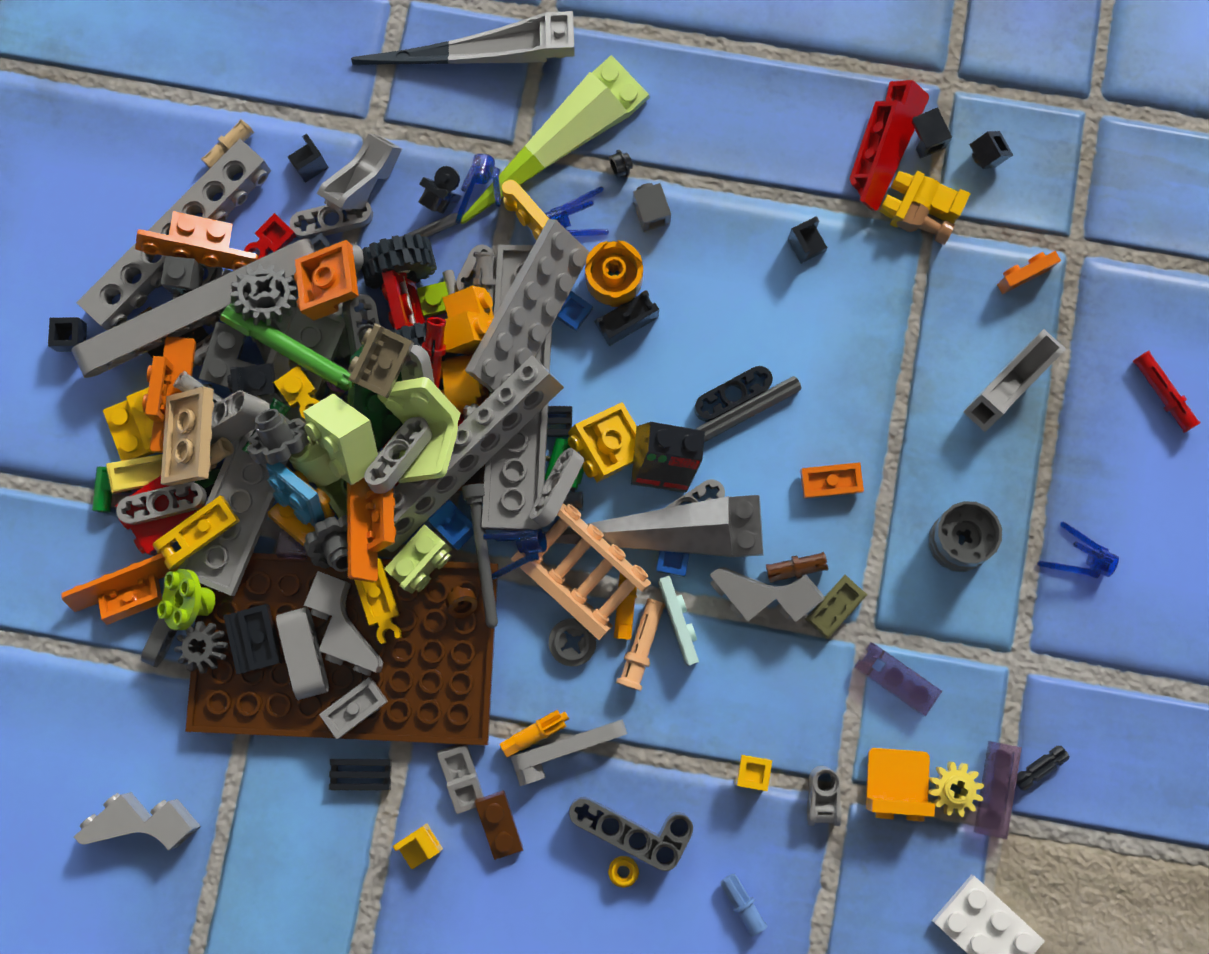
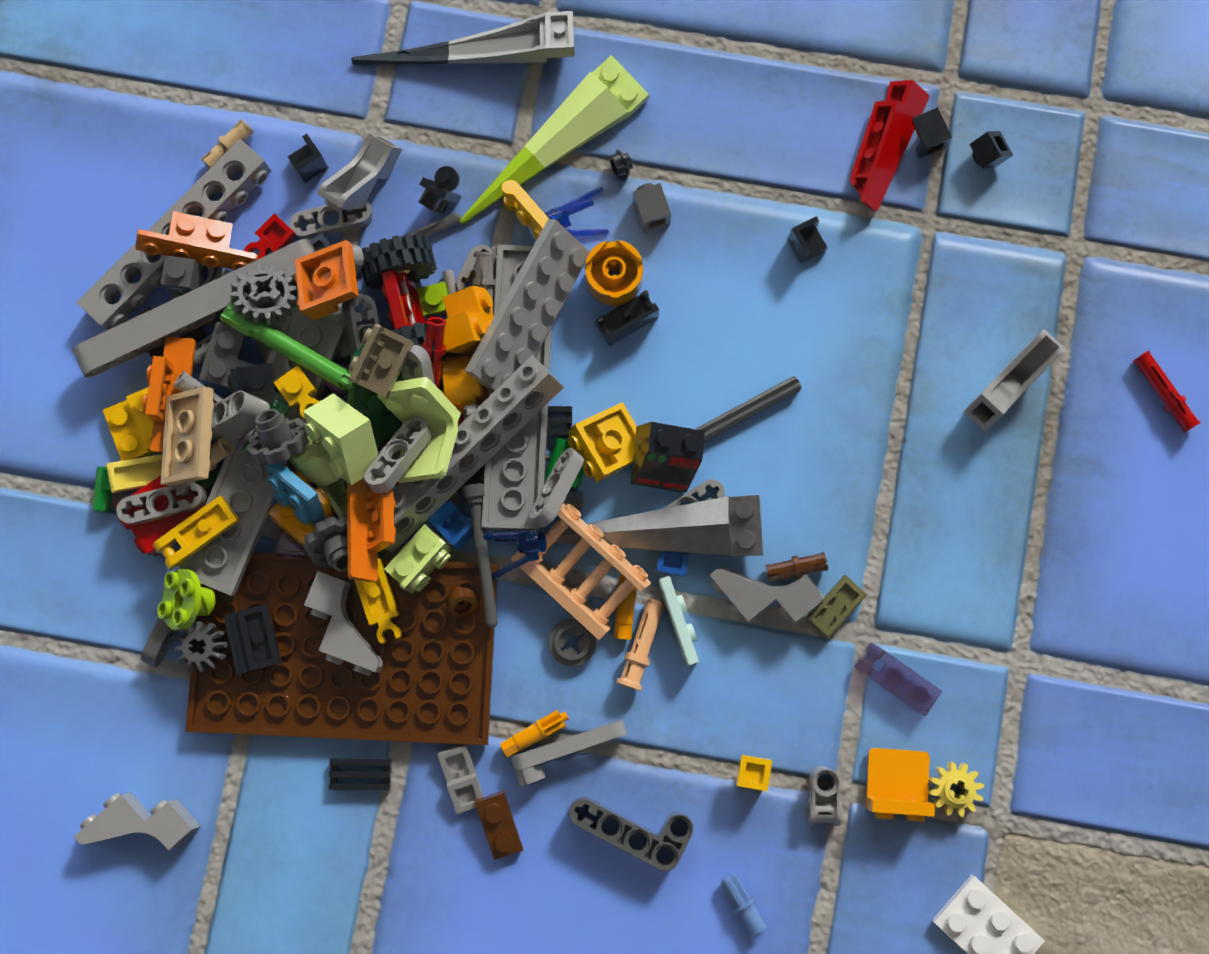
black plate [48,317,87,352] -> none
orange bracket [61,553,179,625] -> none
light grey beam [276,607,329,700] -> none
light grey plate [319,677,388,739] -> none
yellow panel [392,823,443,869] -> none
clear blue plant [455,153,501,224] -> none
blue plate [556,291,593,332] -> none
yellow plate [608,856,639,888] -> none
black beam [695,366,773,422] -> none
orange plate [800,462,864,499] -> none
yellow hips [879,171,971,245] -> none
dark grey wheel [929,501,1002,572] -> none
clear purple plate [974,741,1022,839] -> none
orange plate [997,251,1061,295] -> none
black axle [1013,746,1070,791] -> none
clear blue plant [1037,522,1119,579] -> none

